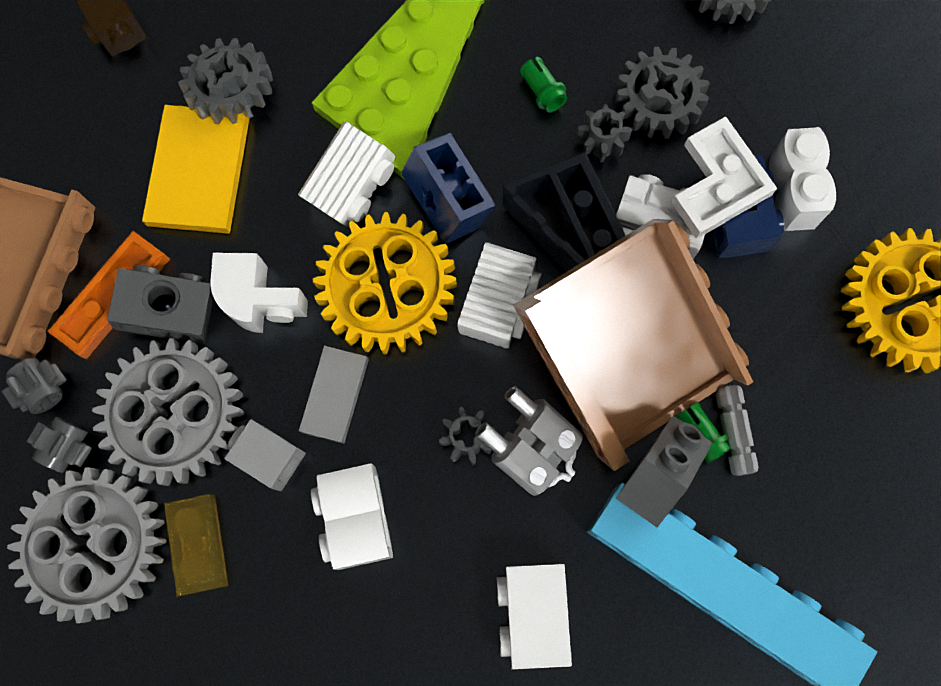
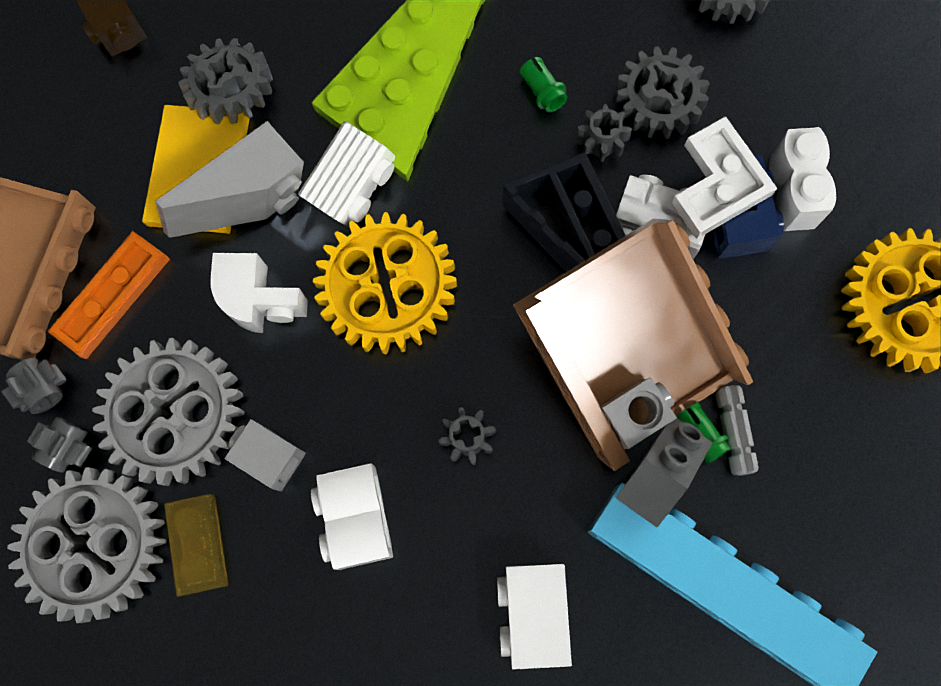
dark grey brick [107,265,214,344] -> none
light grey tile [299,346,369,444] -> none
dark blue brick [401,133,496,244] -> none
white brick [458,242,542,349] -> none
light grey piece [475,386,583,496] -> none
none -> light grey slope [155,121,304,238]
none -> light grey brick [600,377,677,449]

